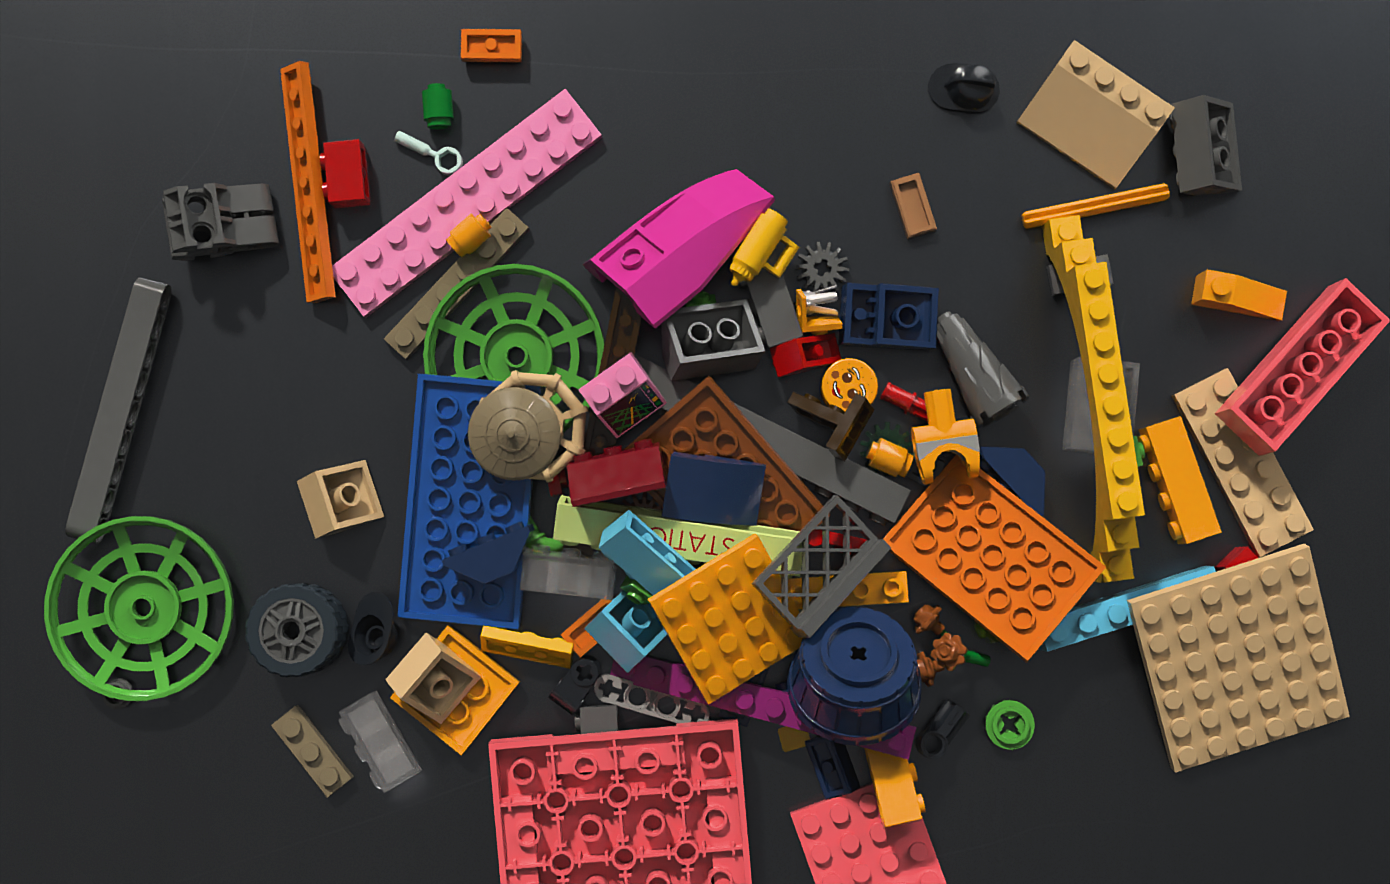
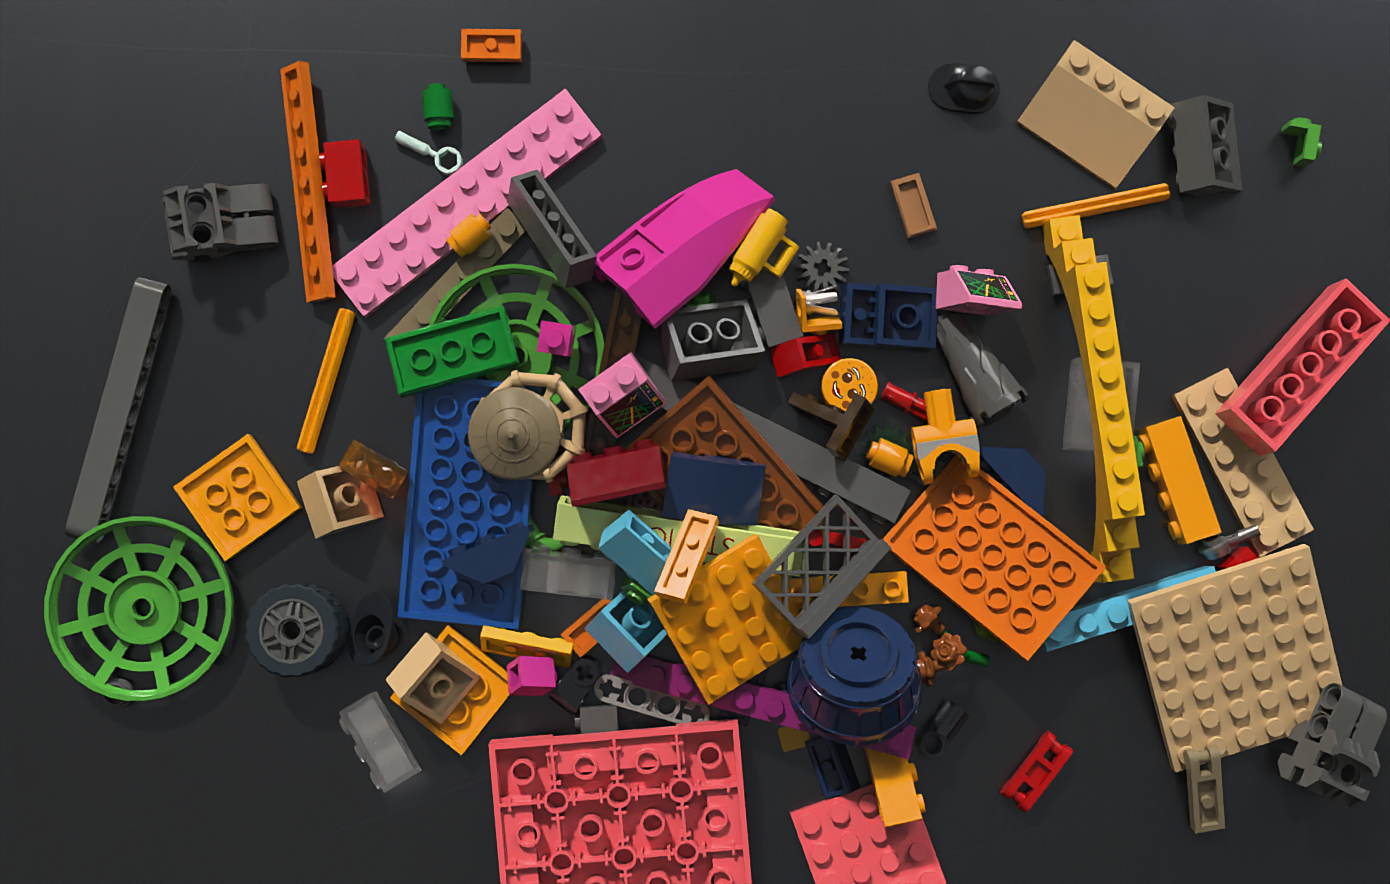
dark tan plate [271,705,354,798] -> none
bright green gear [985,700,1035,750] -> none
light orange slope [1191,269,1287,321] -> none
none -> light orange plate [173,434,302,561]
none -> light orange axle [297,308,355,454]
none -> clear orange torso [338,439,408,498]
none -> green tile [385,305,520,398]
none -> dark pink brick [506,656,557,696]
none -> dark grey brick [507,169,597,288]
none -> dark pink brick [537,320,577,357]
none -> light orange plate [654,509,720,604]
none -> bright pink slope [936,265,1022,316]
none -> red plate [1000,730,1073,813]
none -> dark tan plate [1183,745,1225,834]
none -> flat silver plate [1198,524,1261,560]
none -> dark grey connector [1278,683,1387,810]
none -> bright green bracket [1281,118,1322,167]

